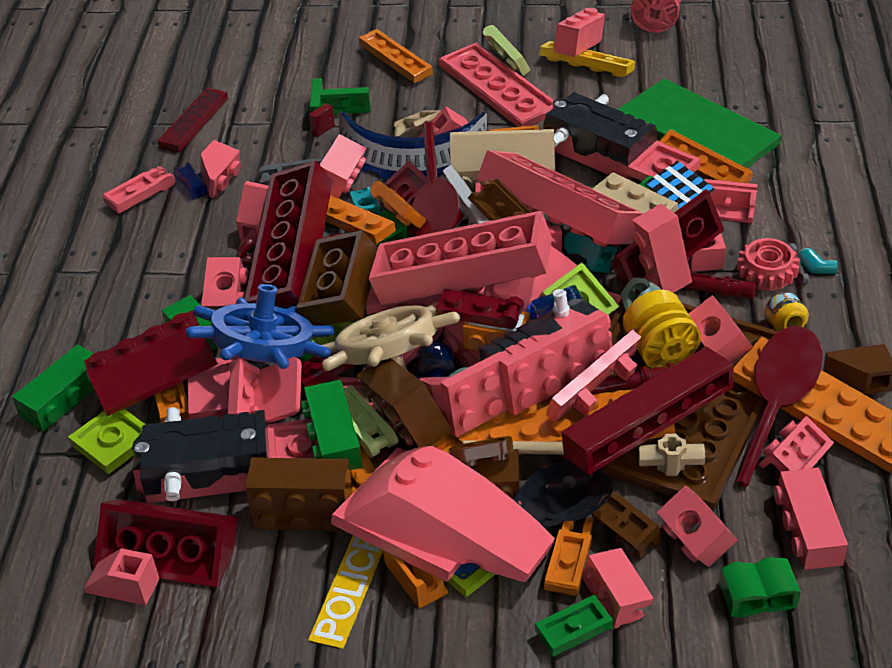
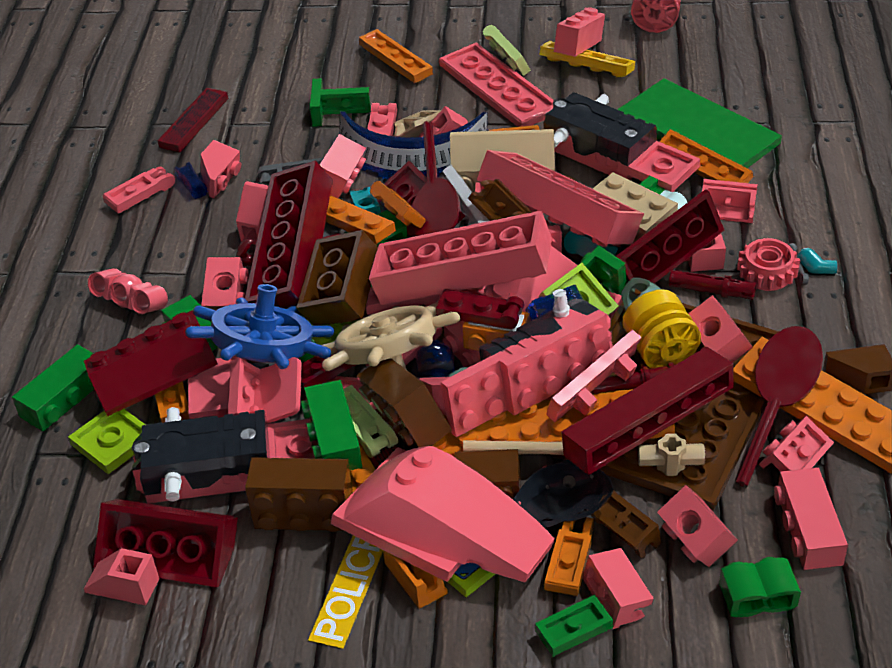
dark red tile [309,103,335,137] -> none
reddish brown plate [449,436,514,467] -> none
coral brick [632,204,692,293] -> none
sticker [645,160,716,209] -> none
yellow head [765,292,809,331] -> none
none -> coral piece [88,268,168,315]
none -> coral plate [365,103,397,147]
none -> green bracket [580,245,626,295]

